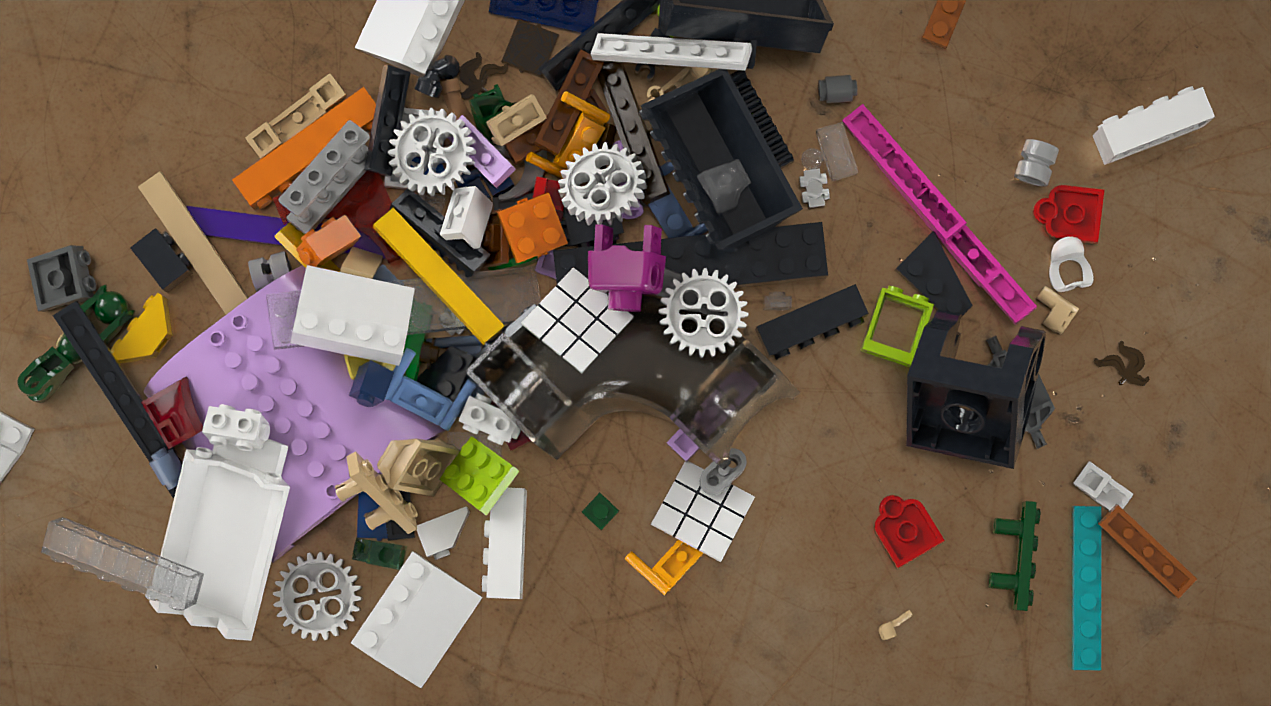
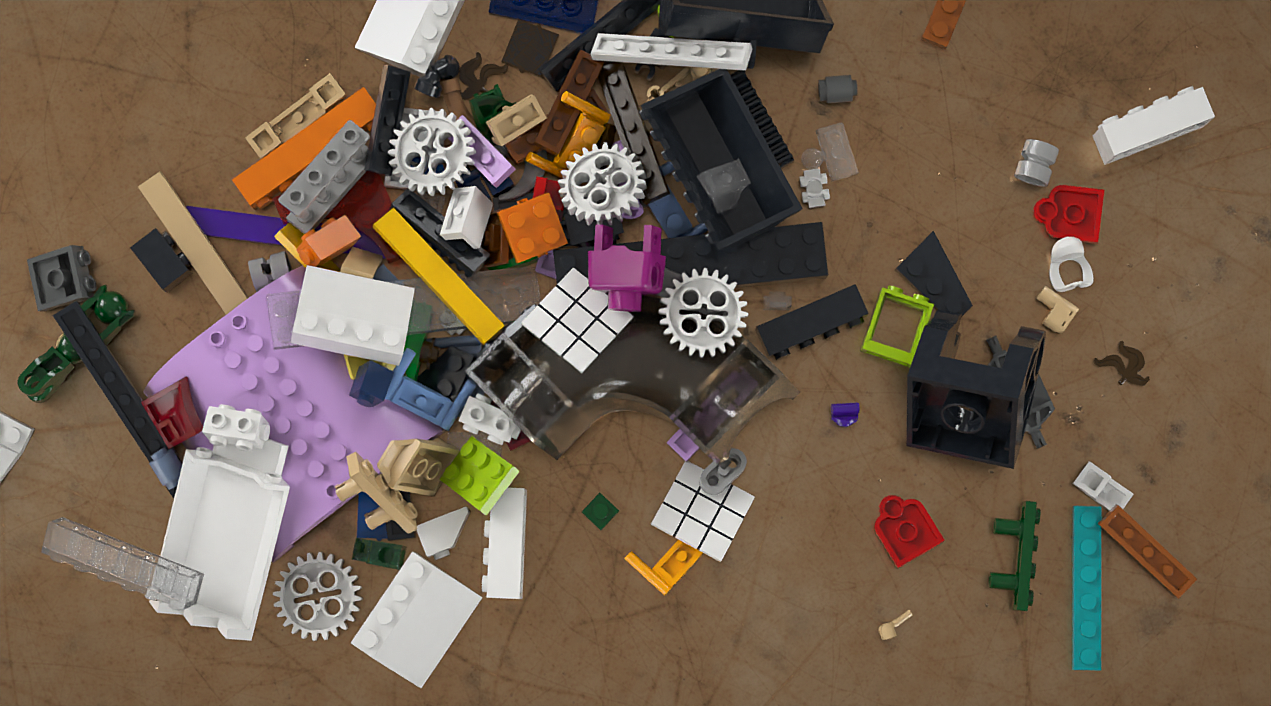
yellow slope [111,292,173,364] -> none
dark pink slope [842,104,1037,325] -> none
none -> dark purple plate [831,402,860,427]

